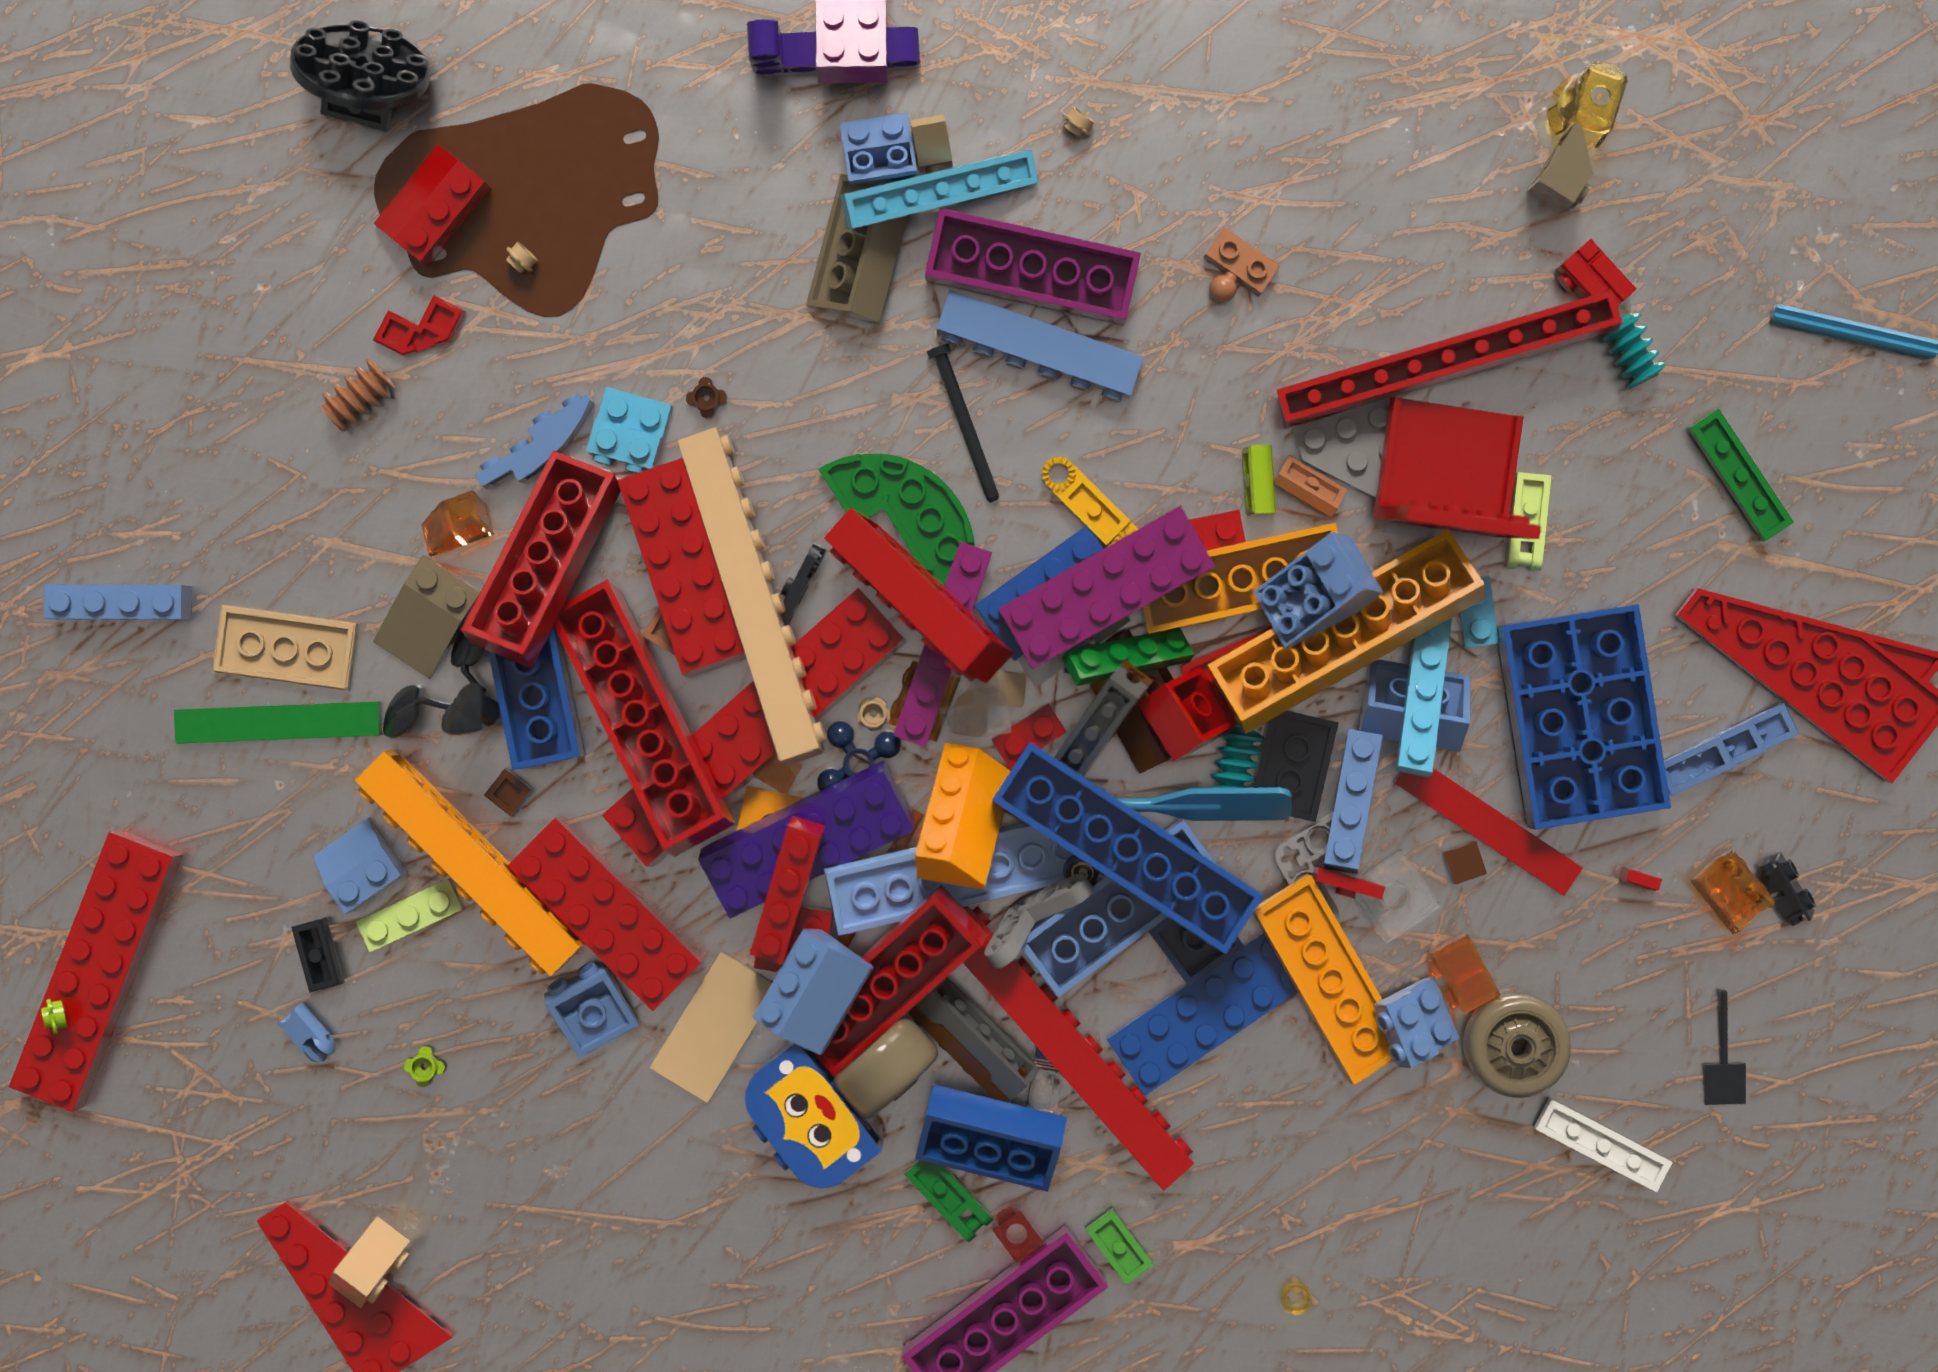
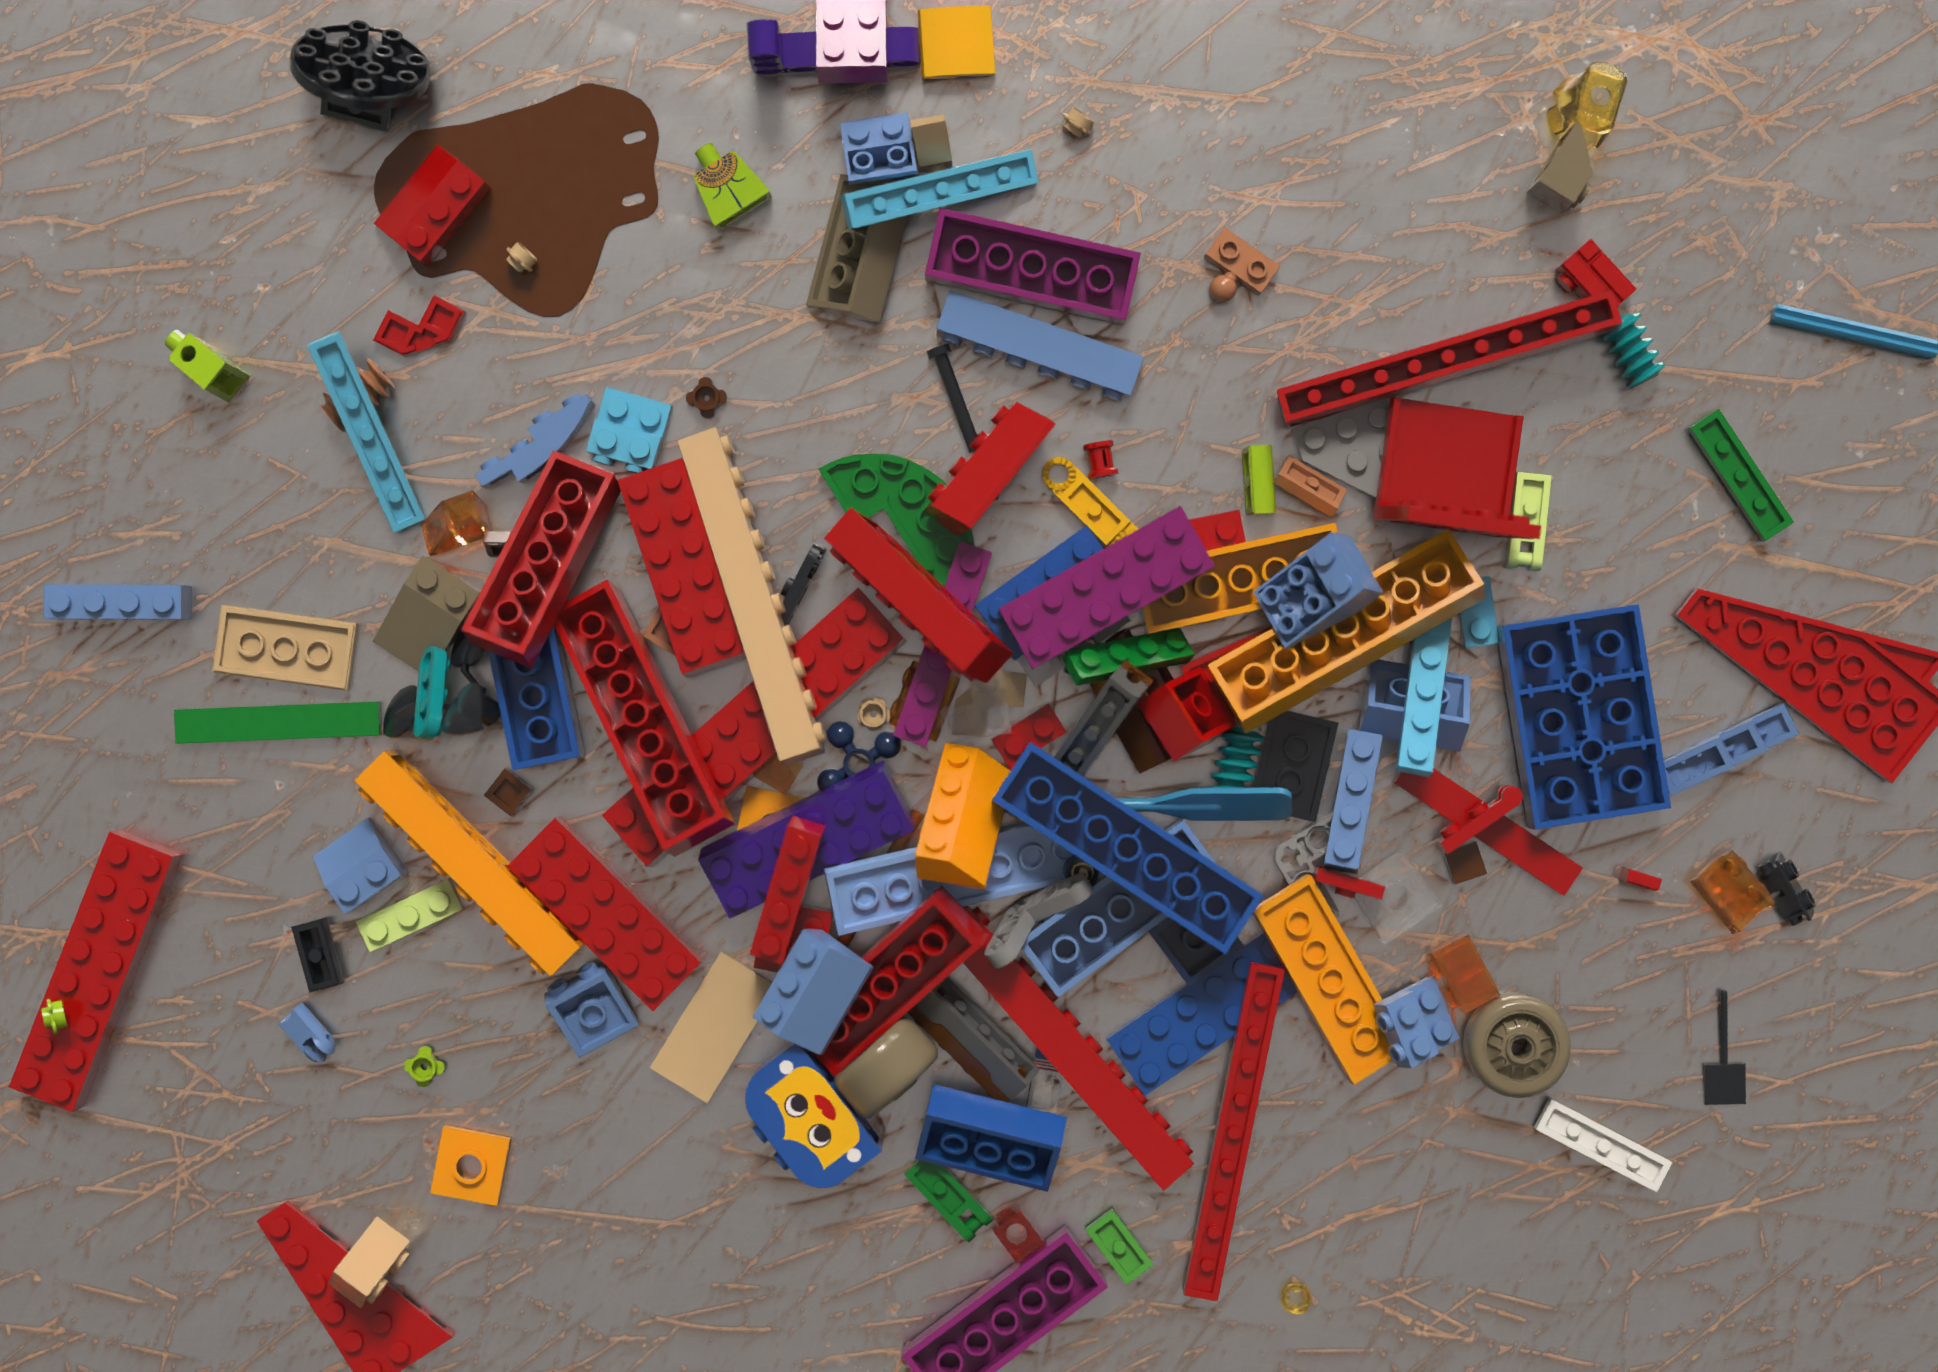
none -> lime torso [165,330,249,402]
none -> medium azure plate [307,331,425,533]
none -> teal plate [414,645,450,741]
none -> light orange piece [430,1125,511,1206]
none -> tile [483,531,511,557]
none -> lime torso [693,142,772,231]
none -> yellow slope [918,6,995,79]
none -> red slope [925,402,1056,536]
none -> red bush [1083,440,1119,479]
none -> red plate [1183,961,1285,1301]
none -> red plate [1435,785,1523,854]

